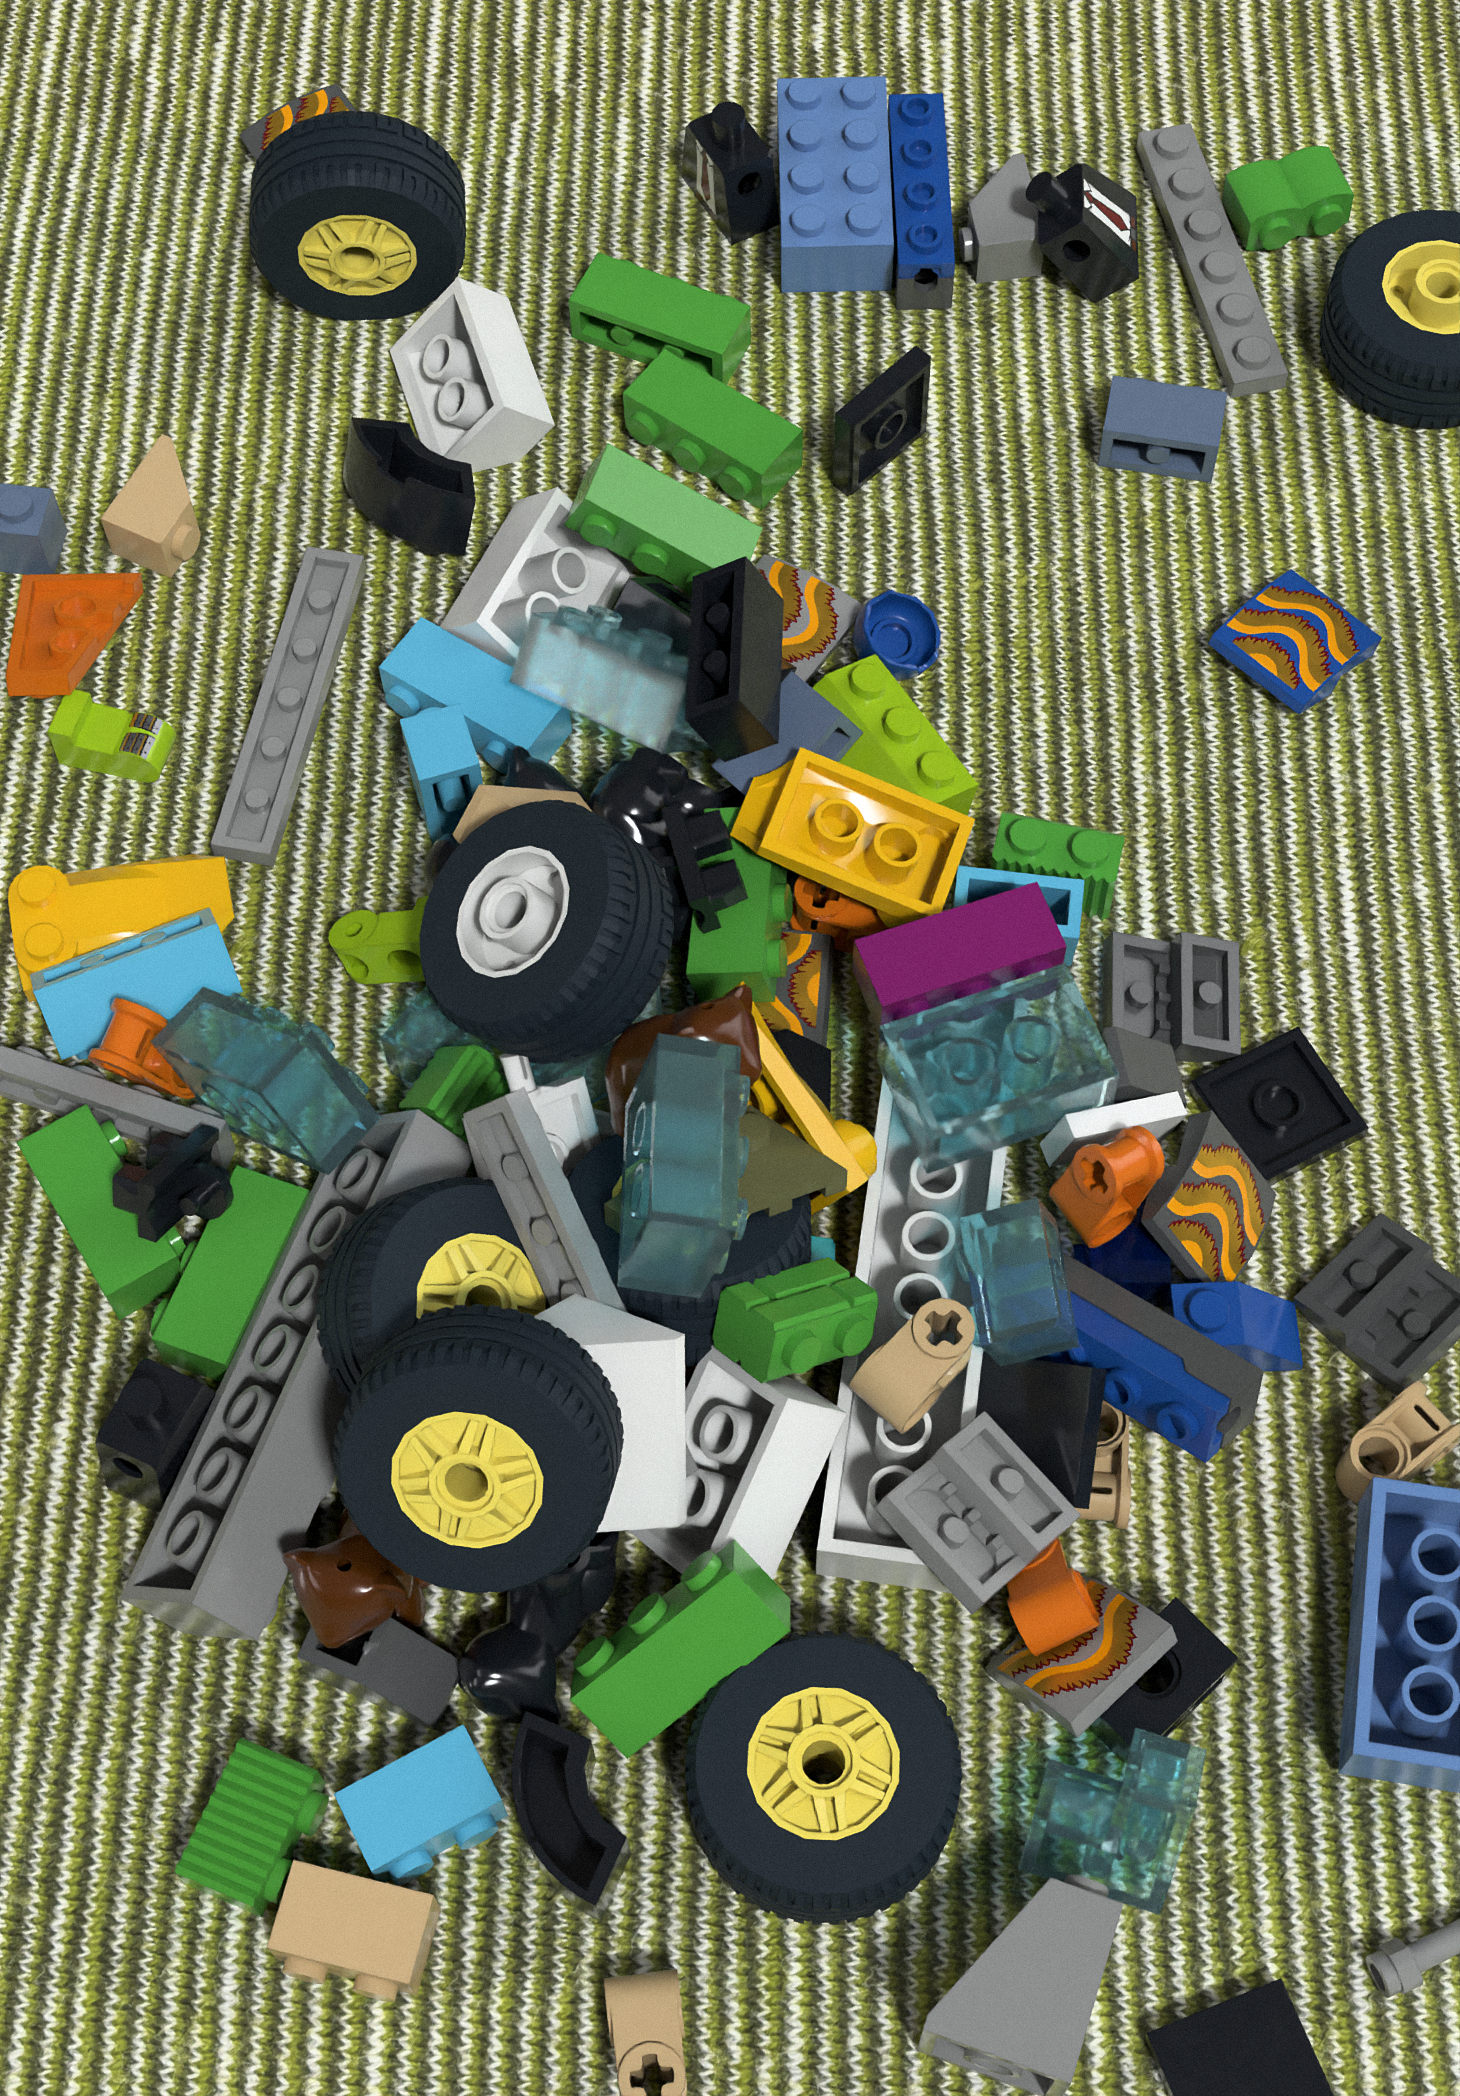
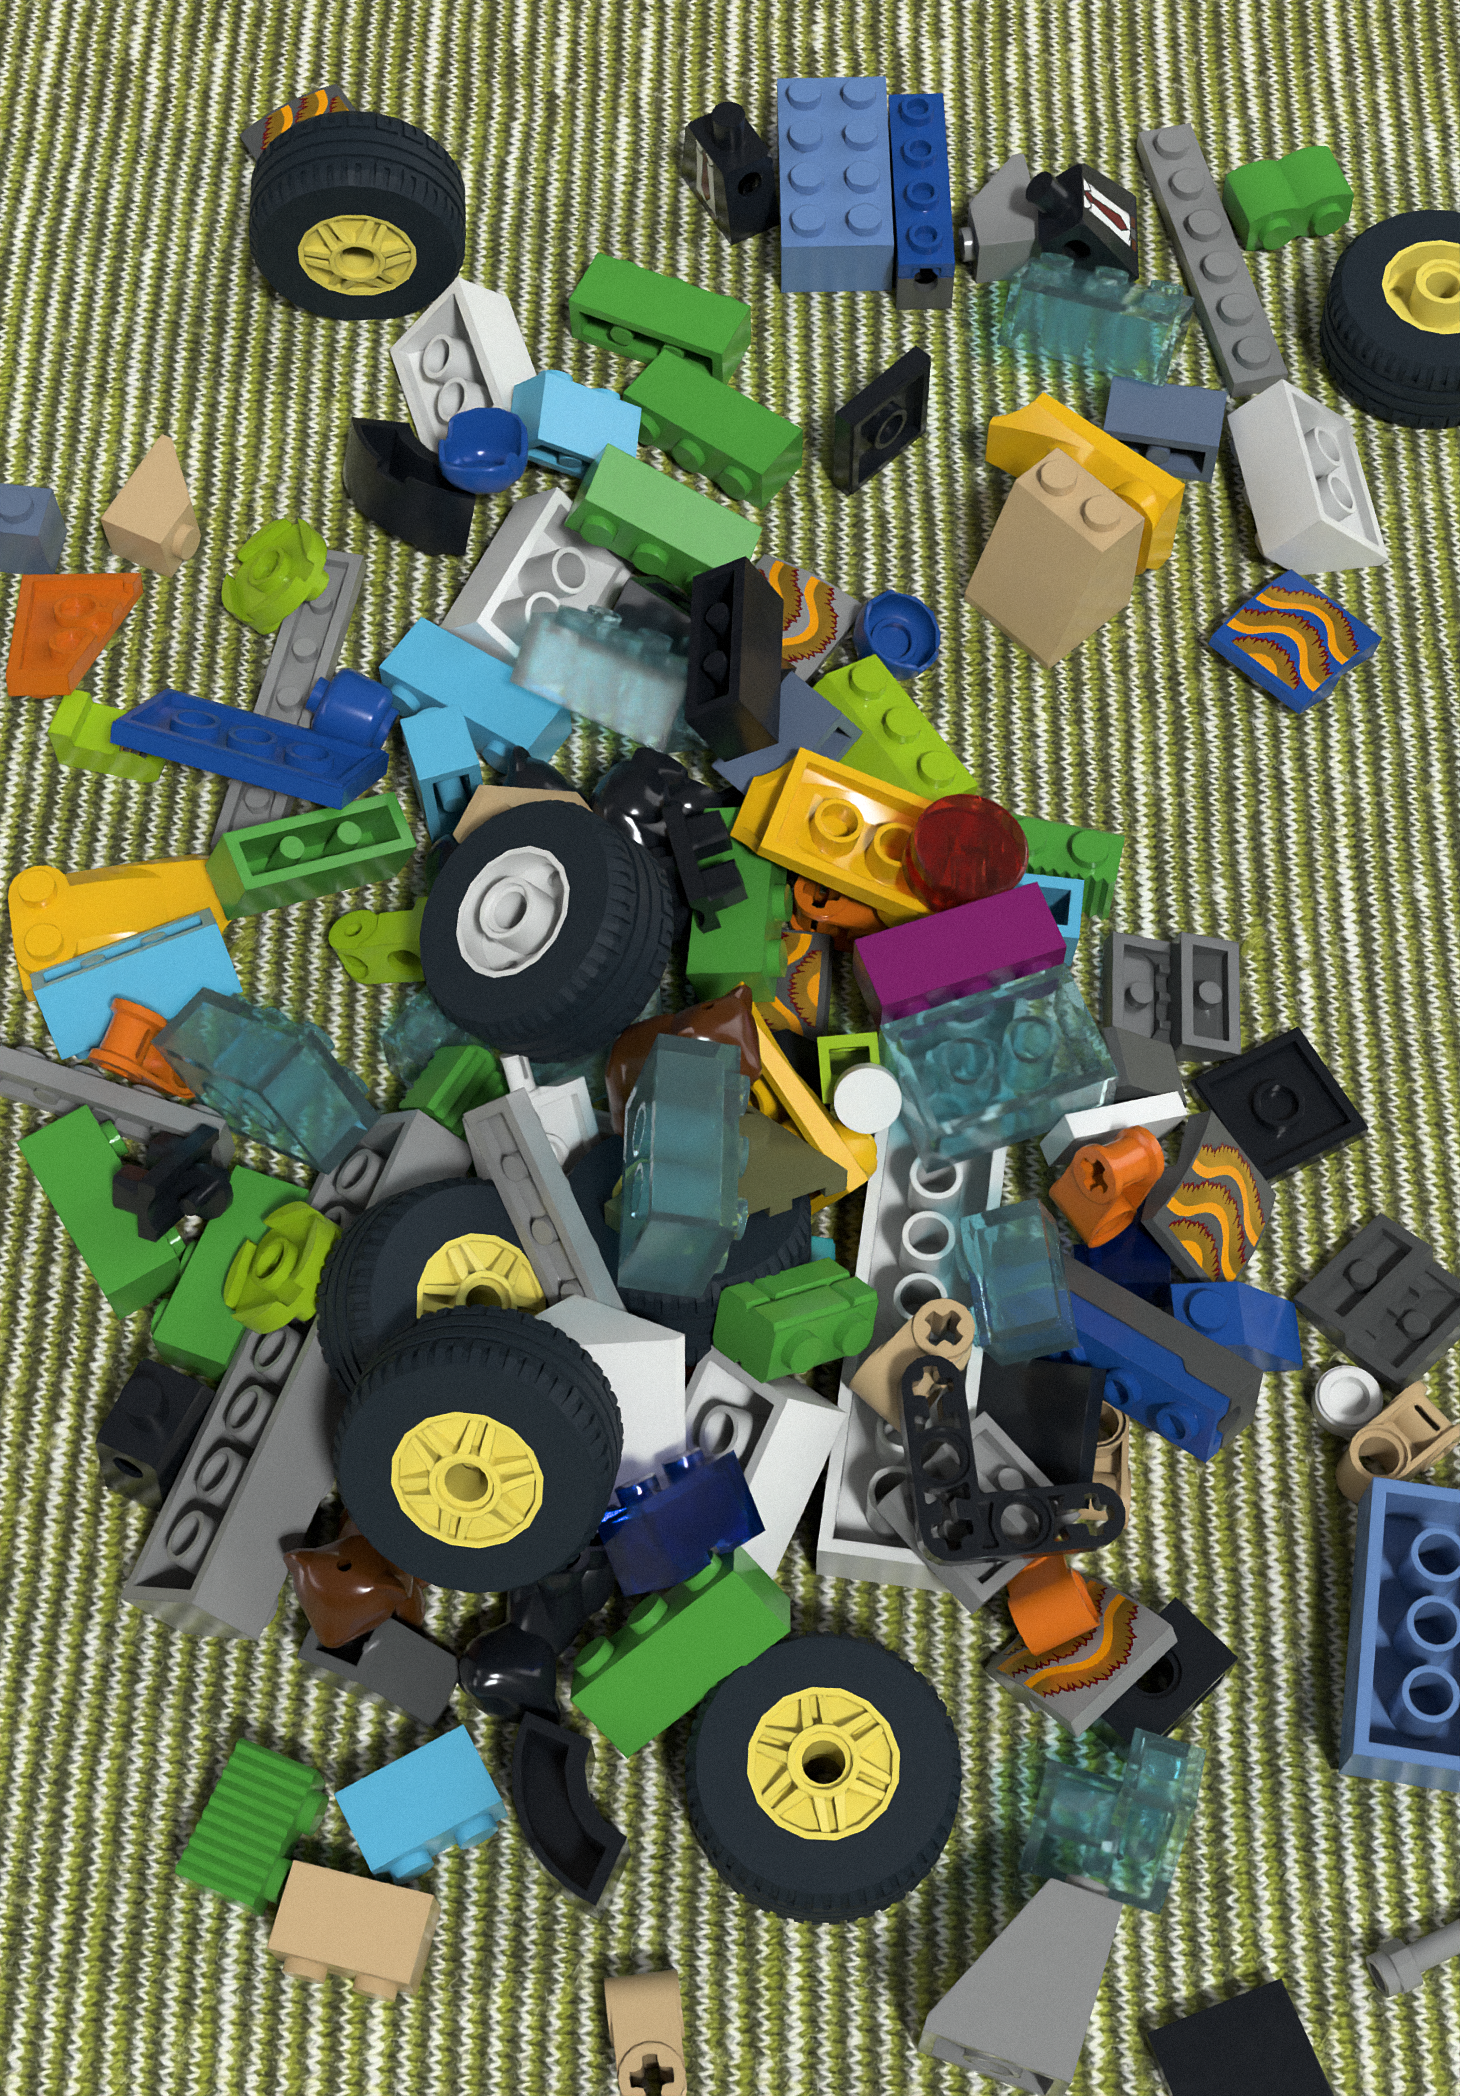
none -> blue tile [110,688,390,810]
none -> bright green brick [205,792,417,921]
none -> lime plate [221,518,329,635]
none -> lime plate [223,1201,344,1334]
none -> blue head [305,668,400,749]
none -> blue hair [438,408,528,495]
none -> medium azure brick [511,370,642,480]
none -> clear blue brick [598,1447,766,1597]
none -> lime leg [817,1032,880,1105]
none -> white tile [833,1063,902,1134]
none -> black beam [897,1355,1126,1567]
none -> clear red head [902,794,1029,914]
none -> tan slope [964,447,1145,671]
none -> yellow slope [985,392,1185,575]
none -> clear light blue brick [997,252,1196,387]
none -> white slope [1227,379,1389,575]
none -> white tile [1311,1366,1383,1437]

